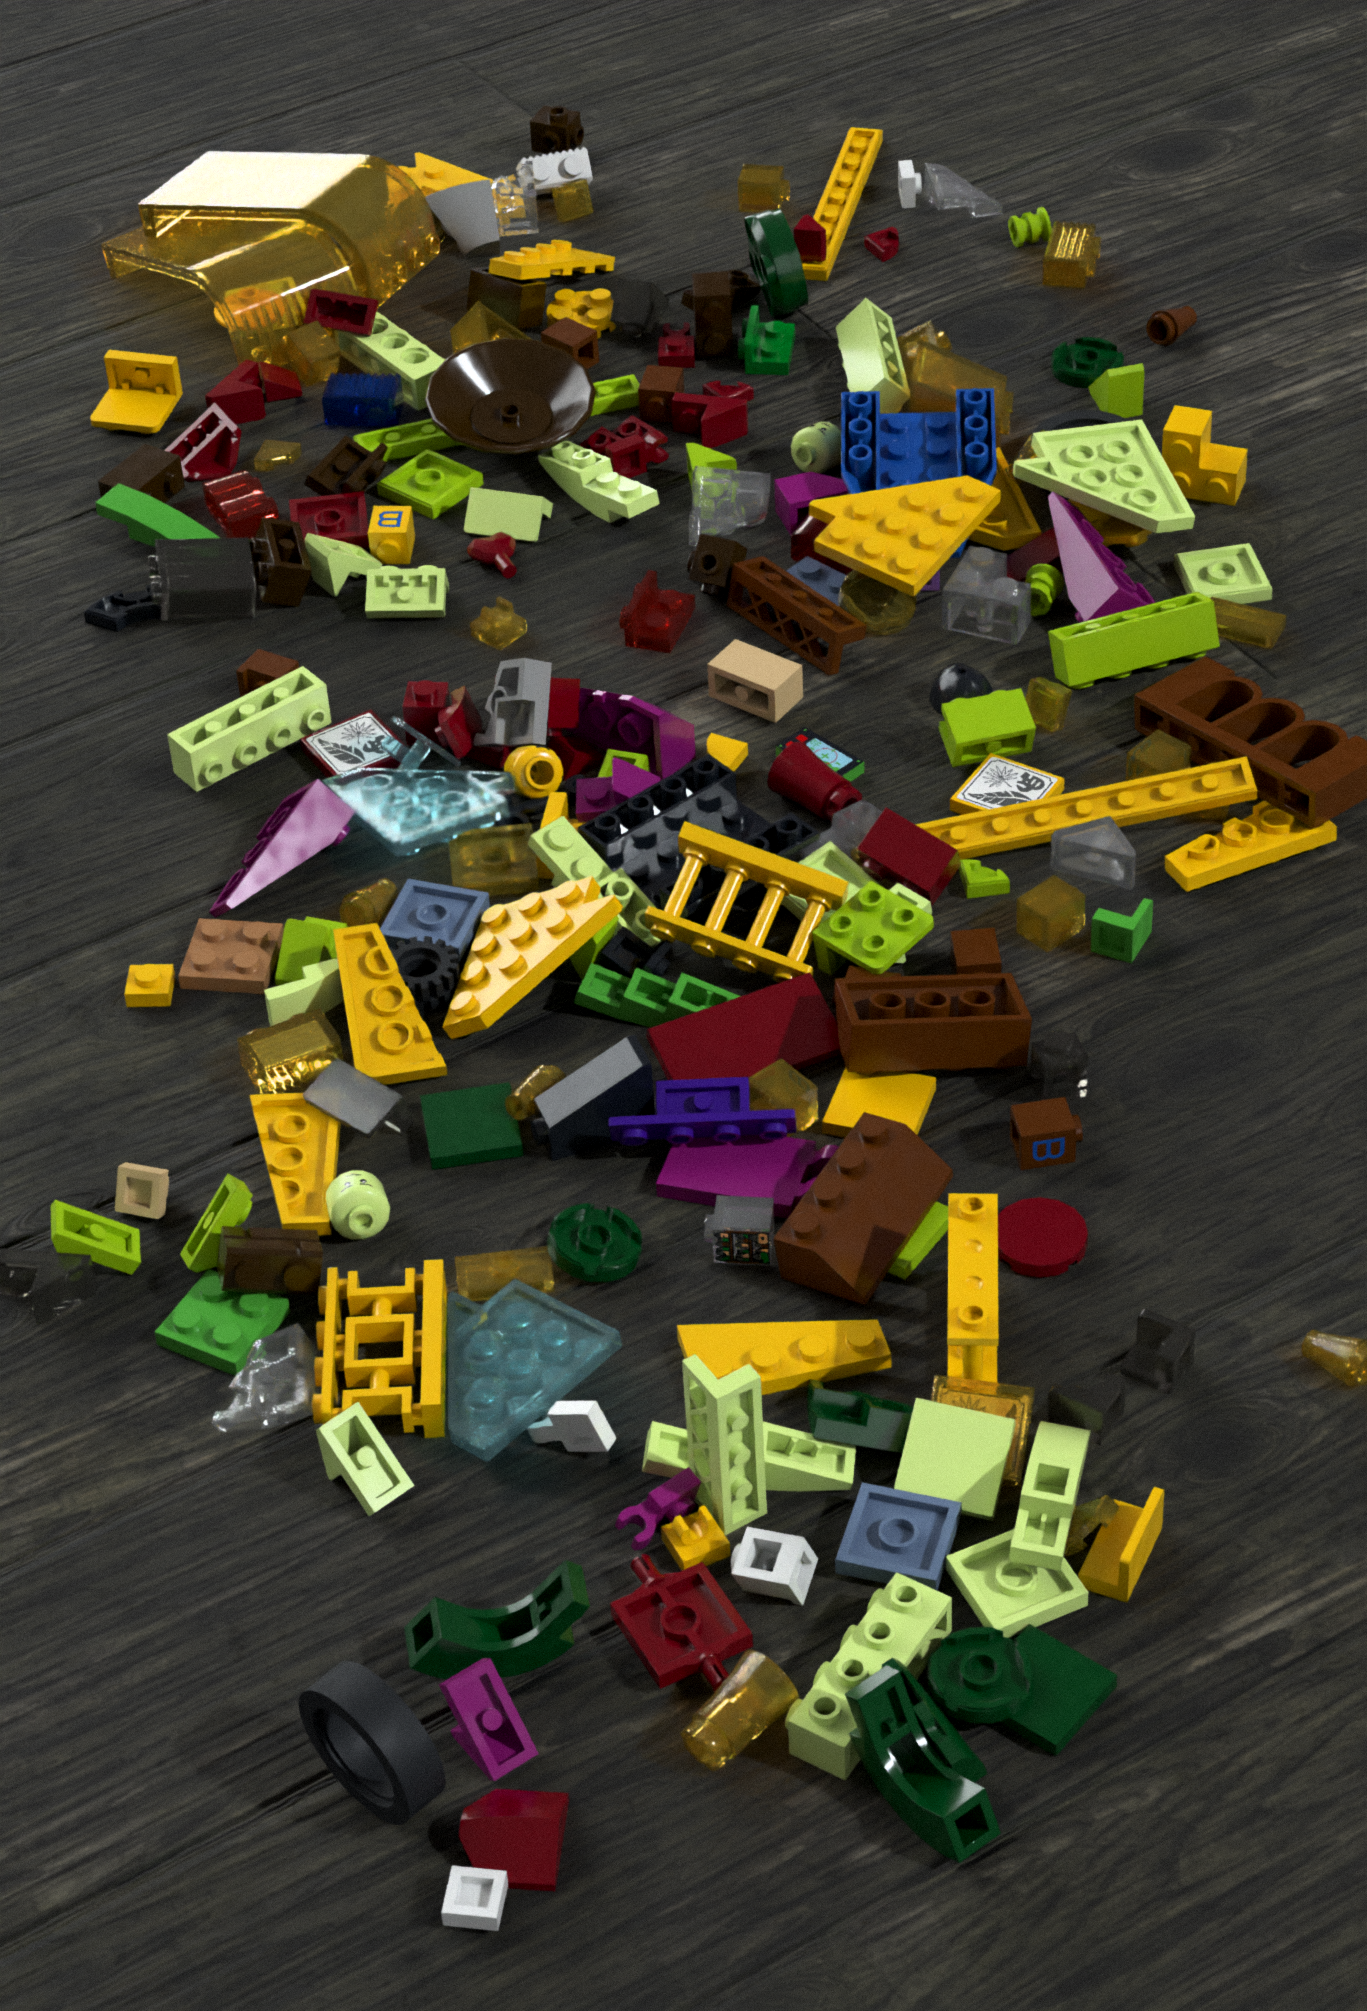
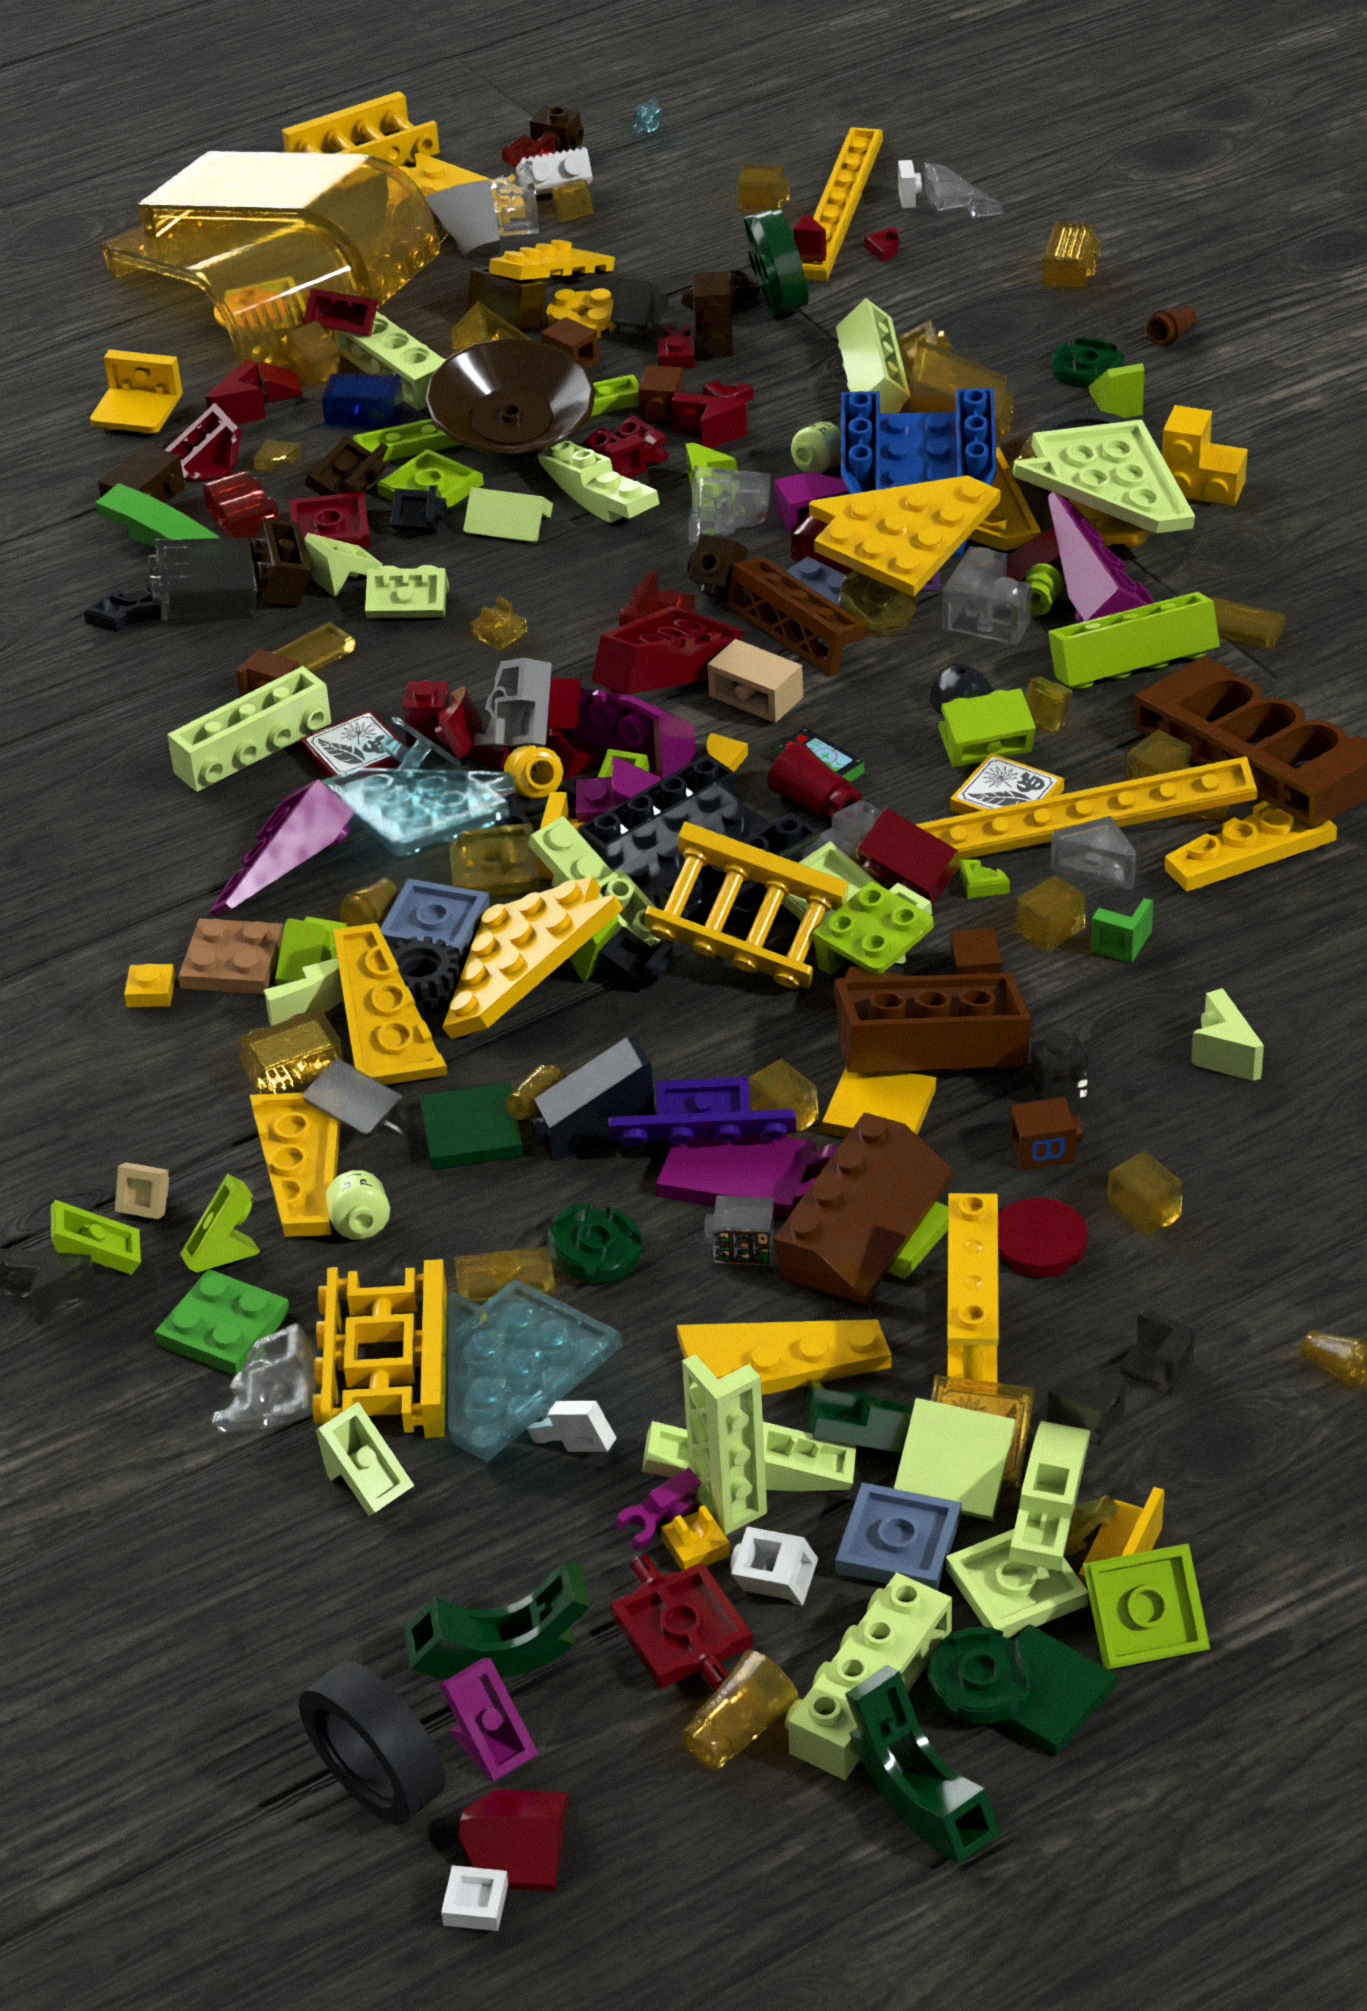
dark brown brick [217,1226,323,1295] -> none
yellow brick [368,506,415,564] -> none
dark red rock [467,532,517,578] -> none
bright green slope [574,963,741,1028] -> none
dark red tile [646,972,841,1087] -> none
green bracket [738,305,795,375] -> none
dark green slope [882,1657,987,1782] -> none
lime bush [1008,207,1052,247] -> none
yellowish green tile [1174,543,1272,608] -> none
none -> clear yellow tile [271,622,355,673]
none -> yellow fence [282,91,440,192]
none -> black bracket [390,485,447,533]
none -> clear red bracket [502,133,555,168]
none -> dark red wedge [591,606,743,695]
none -> clear light blue plate [634,96,663,133]
none -> lime tile [1083,1543,1210,1669]
none -> clear yellow brick [1107,1151,1183,1237]
none -> yellowish green slope [1191,988,1264,1081]

